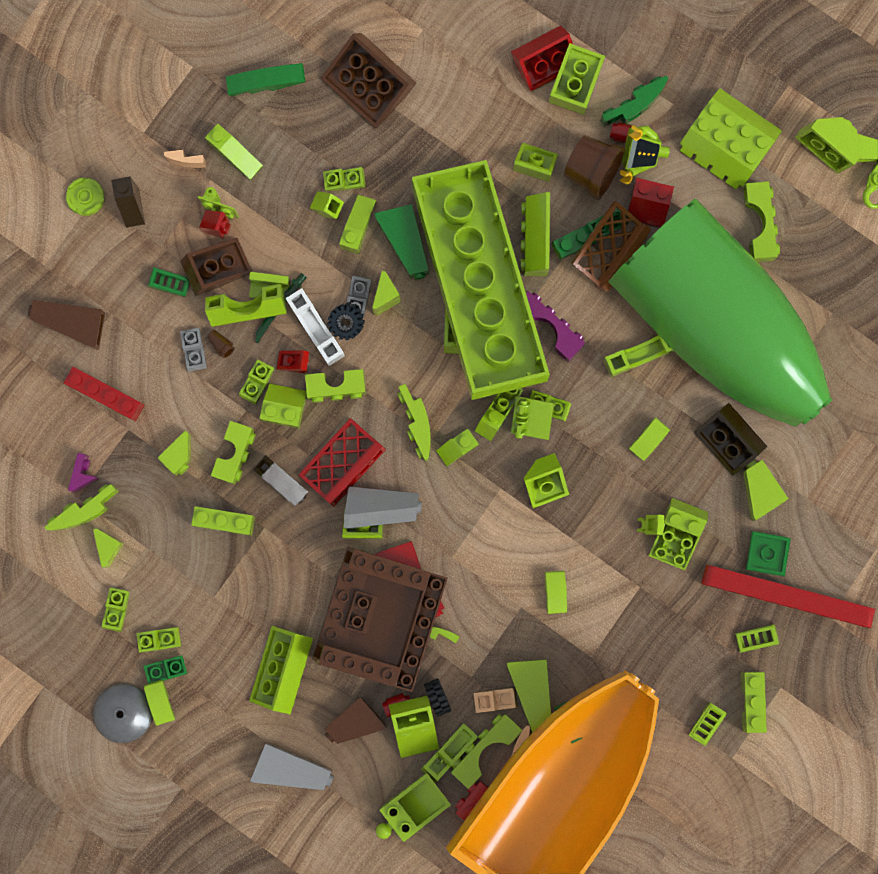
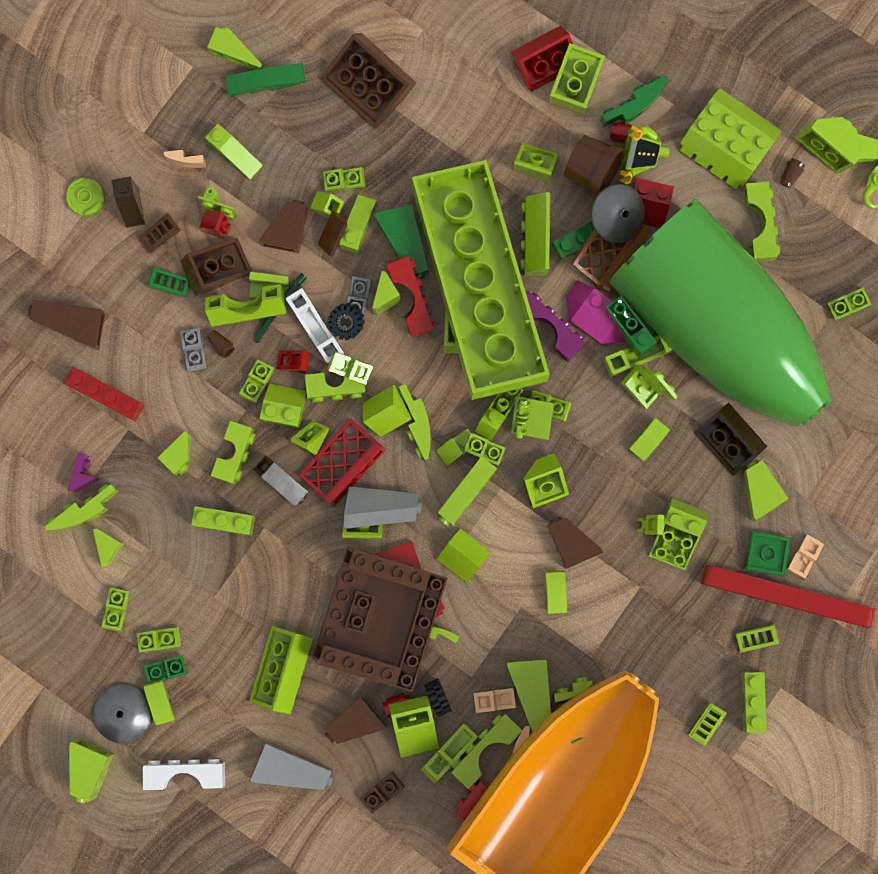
lime slope [376,773,451,842] -> none
none -> lime slope [69,739,115,804]
none -> reddish brown slope [139,213,181,253]
none -> white arch [143,759,225,790]
none -> lime slope [207,27,263,70]
none -> reddish brown slope [259,200,308,253]
none -> lime slope [291,421,329,455]
none -> reddish brown slope [318,212,347,257]
none -> slope [327,351,373,384]
none -> reddish brown slope [360,771,405,814]
none -> lime slope [363,385,412,437]
none -> red arch [385,254,435,337]
none -> lime slope [437,529,491,583]
none -> lime slope [438,456,497,526]
none -> lime slope [464,433,506,466]
none -> reddish brown slope [547,516,603,569]
none -> lime slope [553,677,593,702]
none -> dark pink wedge [566,281,626,344]
none -> flat silver dish [591,184,645,243]
none -> green slope [606,296,657,358]
none -> lime bracket [621,366,678,409]
none -> reddish brown cone [780,158,805,188]
none -> light nougat slope [786,534,824,580]
none -> lime slope [827,287,872,321]

